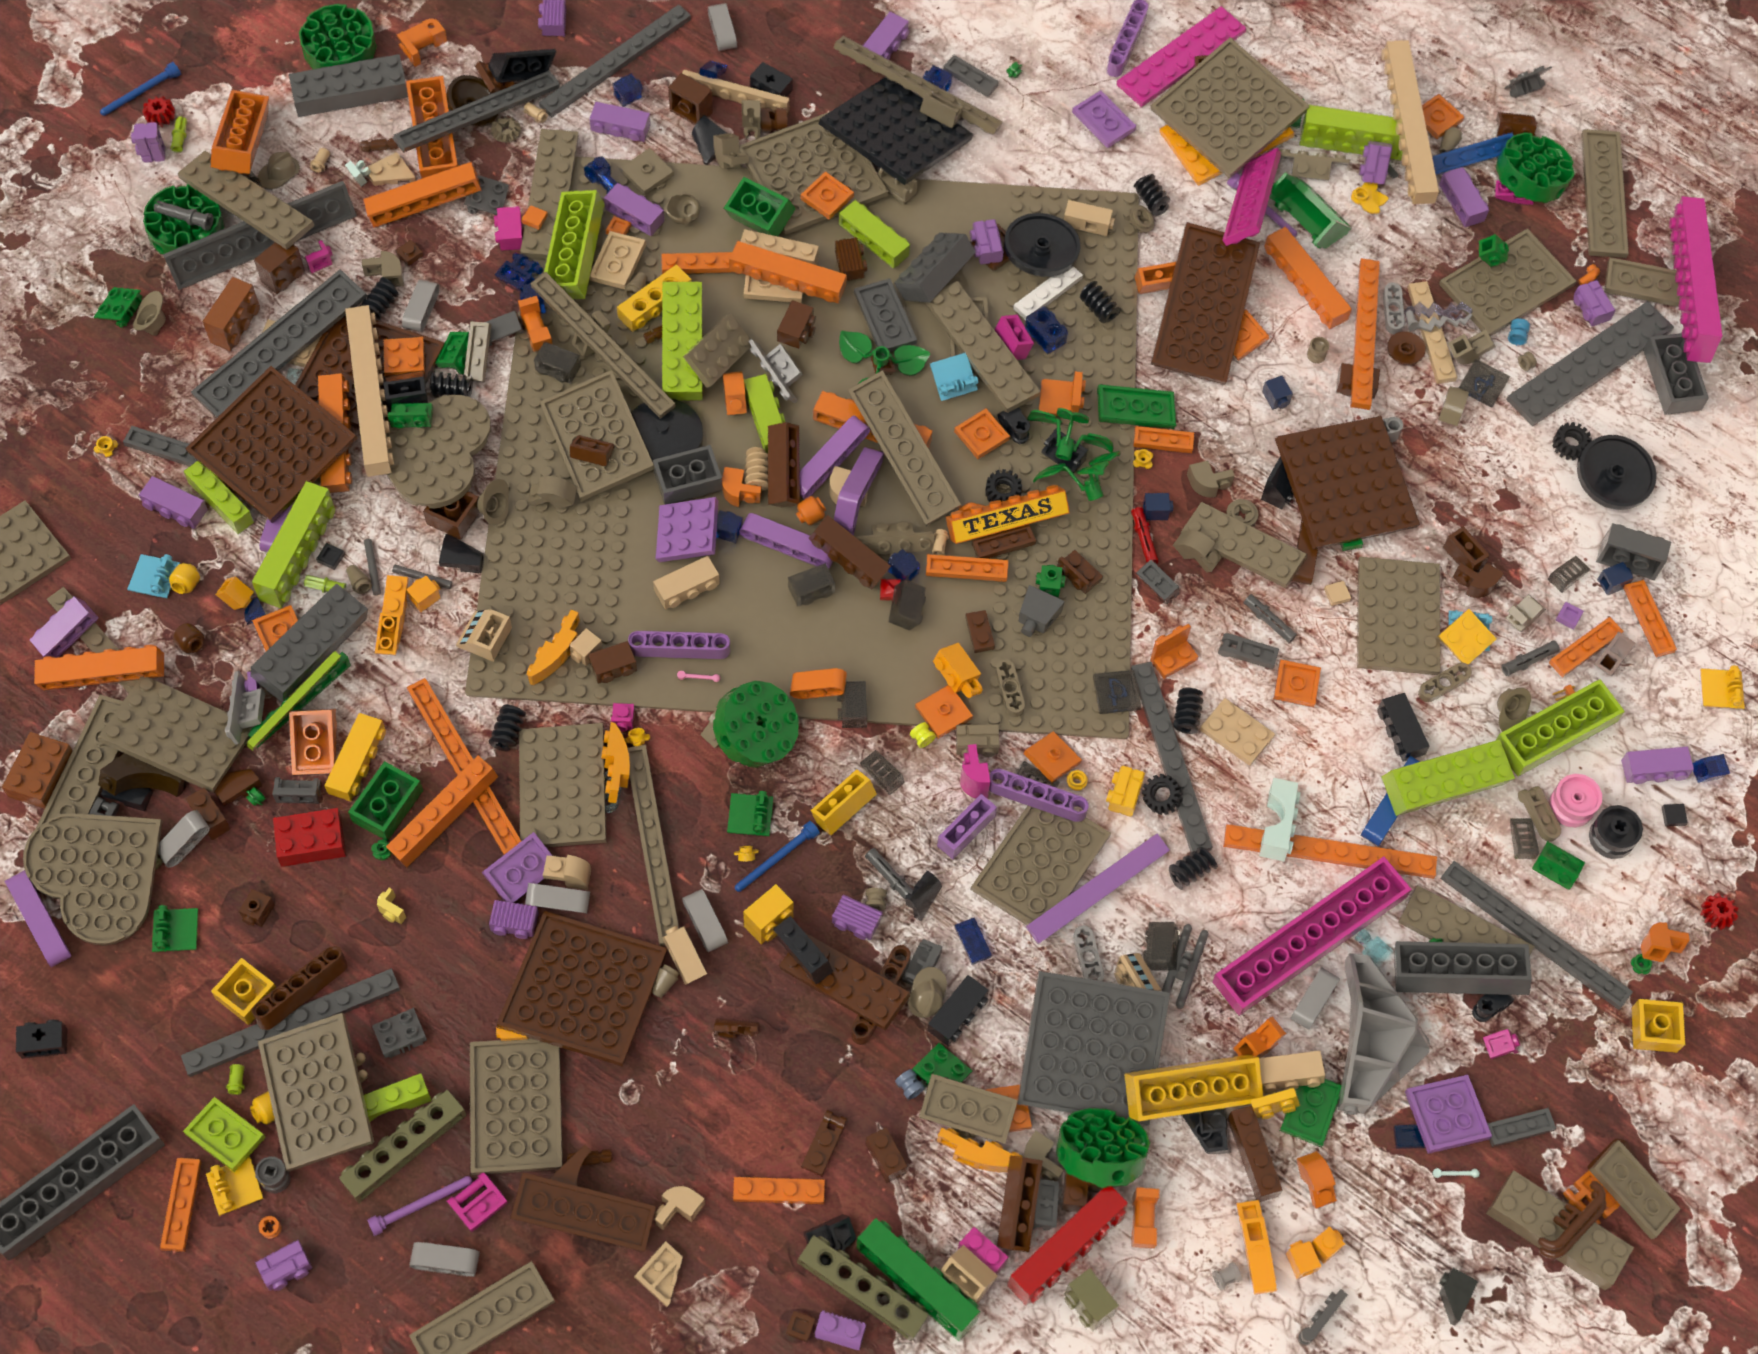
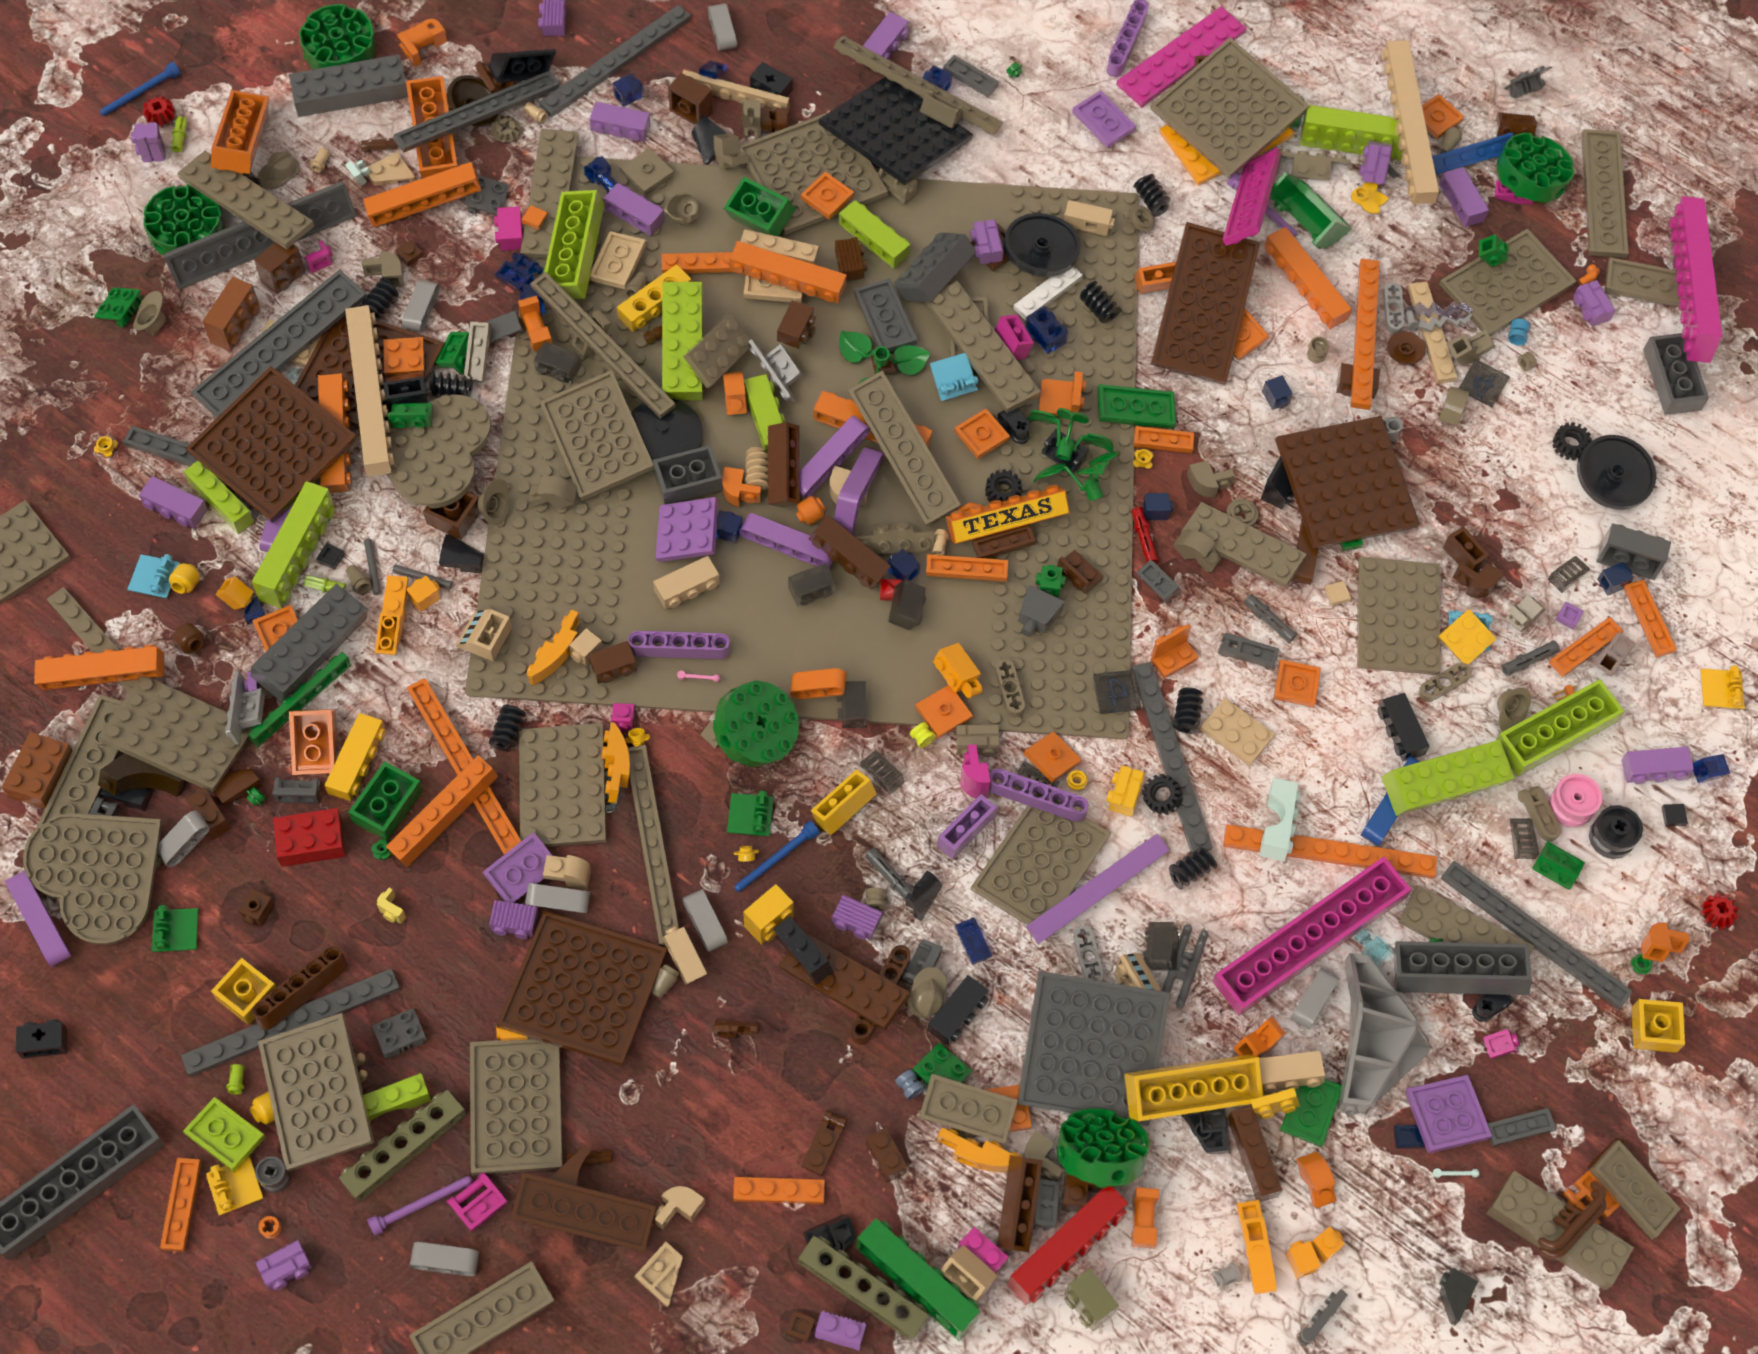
brick [30,596,98,658] -> none
dark grey pin [154,200,213,231] -> none
lime tile [247,651,341,751] -> none
reddish brown slope [569,435,615,466] -> none
orange tile [605,216,631,235] -> none
reddish brown plate [965,610,995,653] -> none
dark grey plate [1506,301,1674,427] -> none

